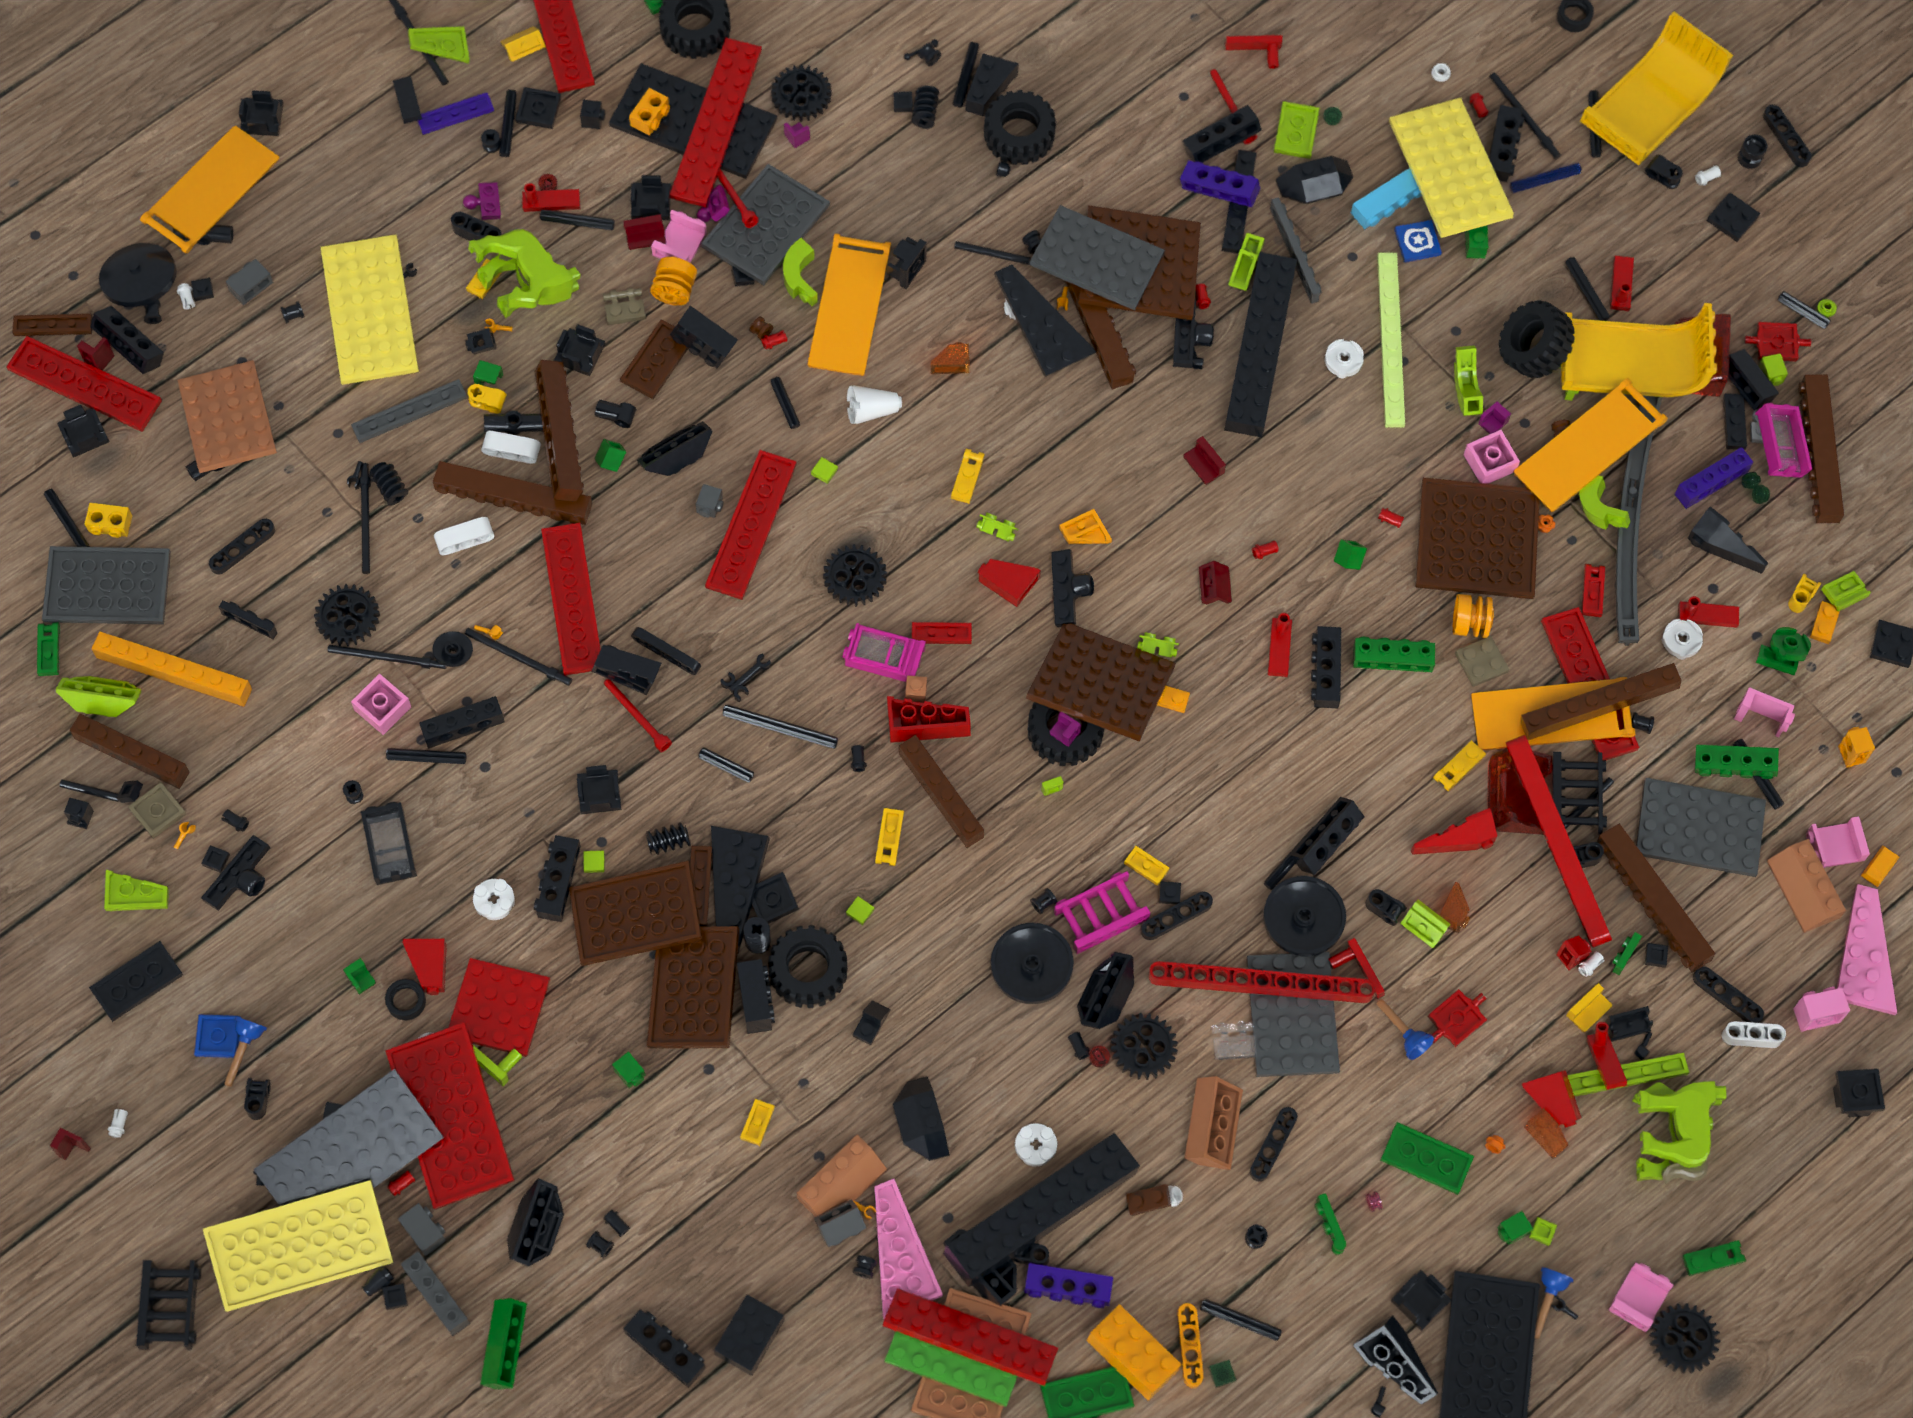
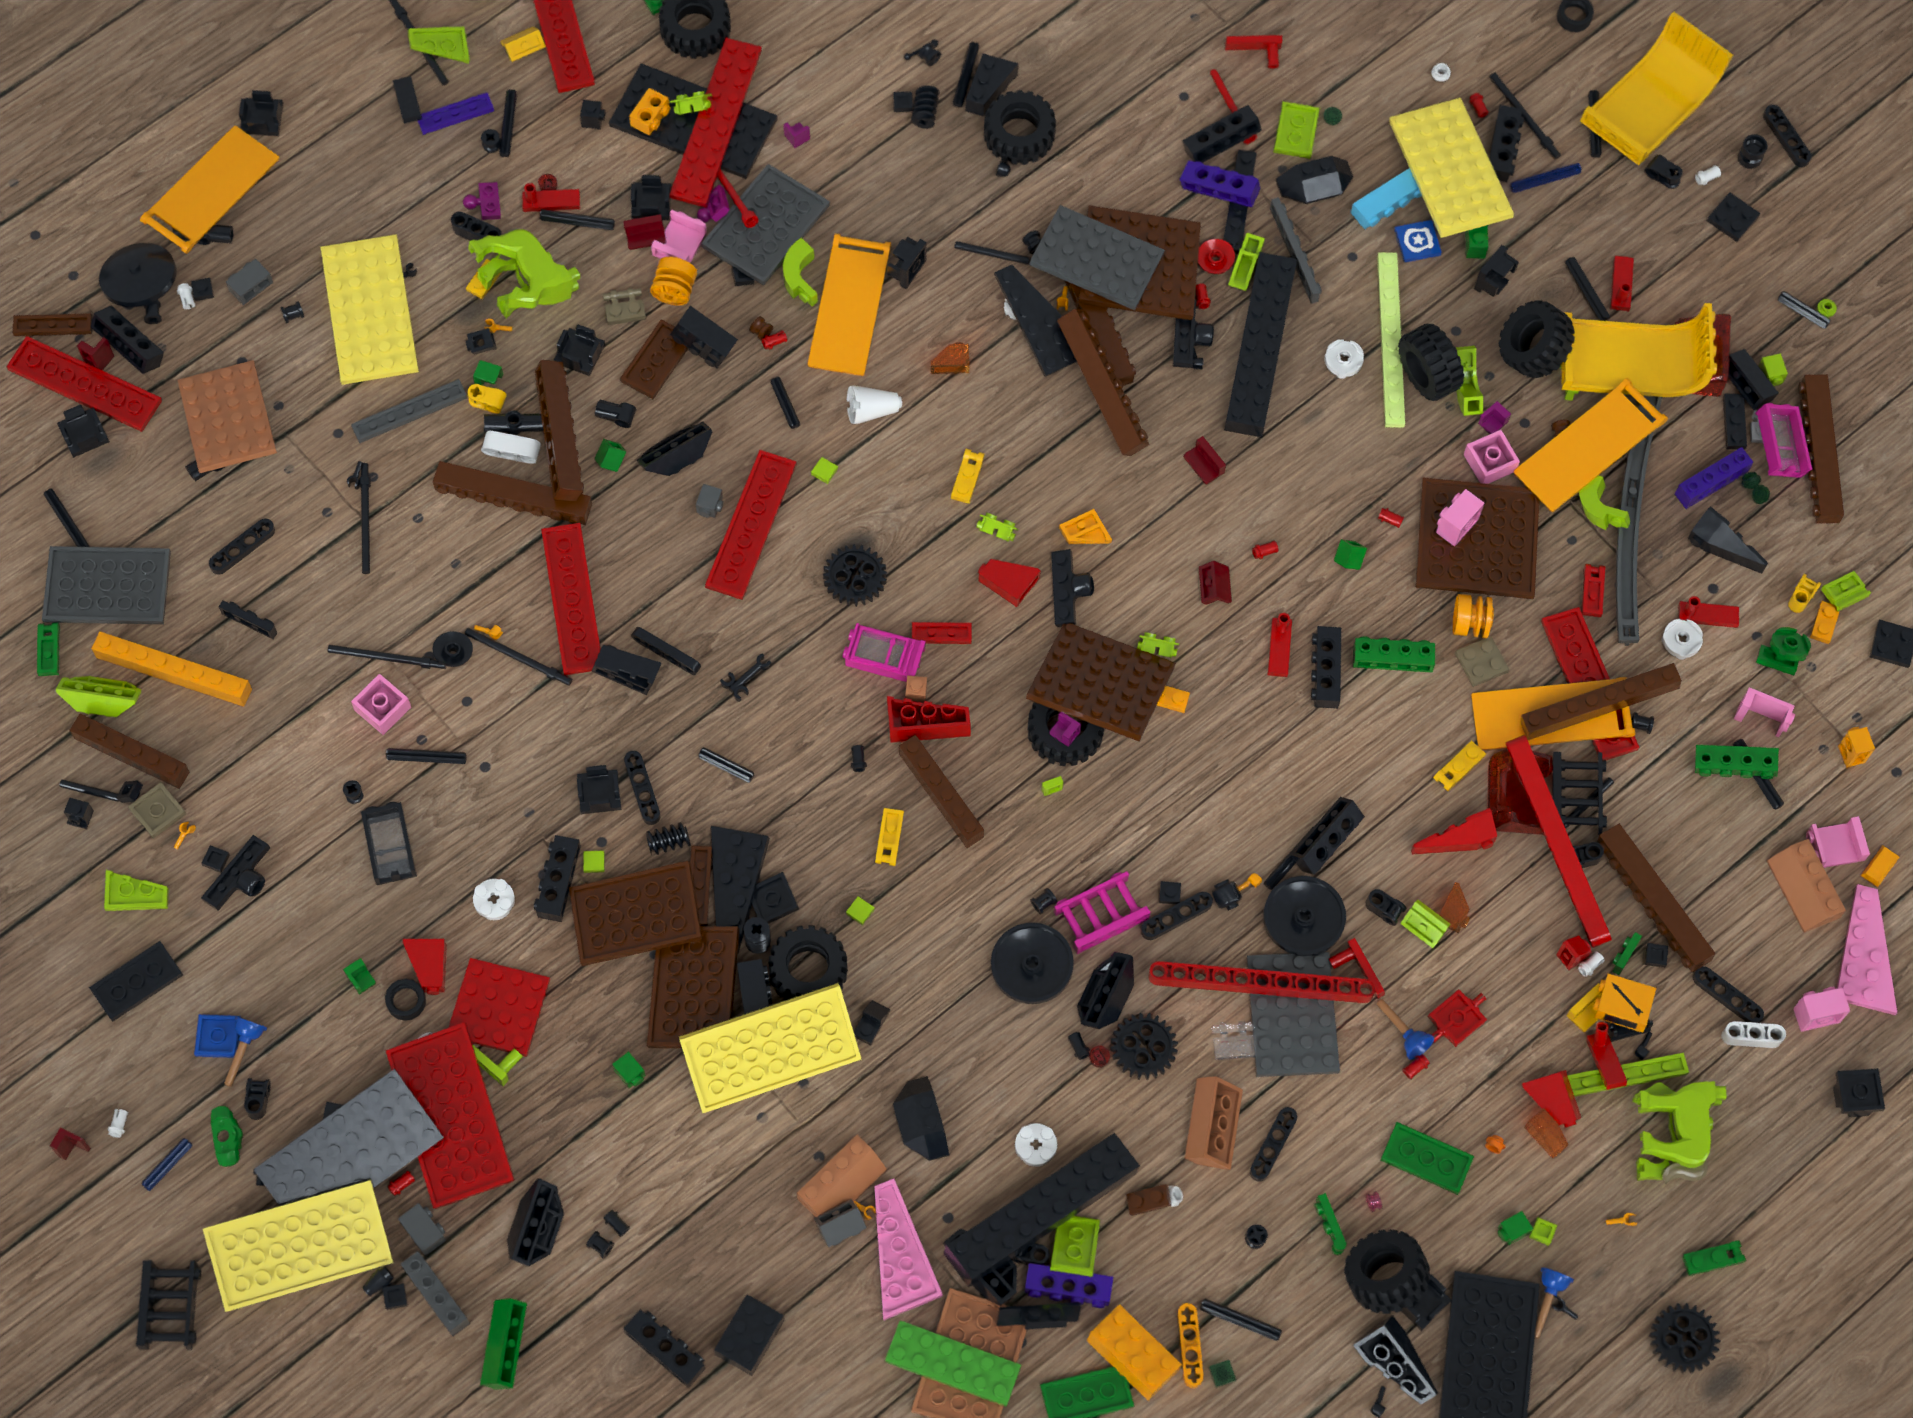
yellow brick [85,503,132,538] -> none
black pin [221,809,249,832] -> none
black gear [314,584,380,647] -> none
black piece [369,462,409,506] -> none
black brick [419,696,505,749] -> none
white beam [434,517,494,555] -> none
black plate [515,87,561,129] -> none
red piece [604,679,672,753] -> none
axle [722,705,838,749] -> none
yellow plate [740,1099,775,1146] -> none
black gear [771,64,832,122] -> none
black wheel [852,1255,877,1279] -> none
red plate [882,1288,1059,1386] -> none
yellow plate [1124,846,1170,886] -> none
orange plate [1538,515,1555,533] -> none
bright pink panel [1608,1263,1673,1332] -> none
dark grey plate [1636,778,1766,877] -> none
red plate [1744,322,1812,361] -> none
none -> dark blue axle [141,1138,192,1191]
none -> green piece [211,1106,243,1167]
none -> black beam [624,751,660,825]
none -> lime hinge [670,91,712,115]
none -> light yellow plate [679,983,861,1113]
none -> black bracket [996,1302,1081,1330]
none -> lime tile [1050,1216,1100,1277]
none -> reddish brown brick [1057,308,1149,456]
none -> red dish [1198,239,1235,274]
none -> black head [1212,879,1242,911]
none -> light orange hand [1238,873,1262,891]
none -> black tyre [1344,1229,1431,1314]
none -> black tyre [1398,323,1465,401]
none -> red pin [1402,1054,1430,1080]
none -> bright pink brick [1436,489,1484,546]
none -> black panel [1474,245,1519,297]
none -> light orange brick [1593,973,1656,1032]
none -> light orange hand [1606,1213,1637,1226]

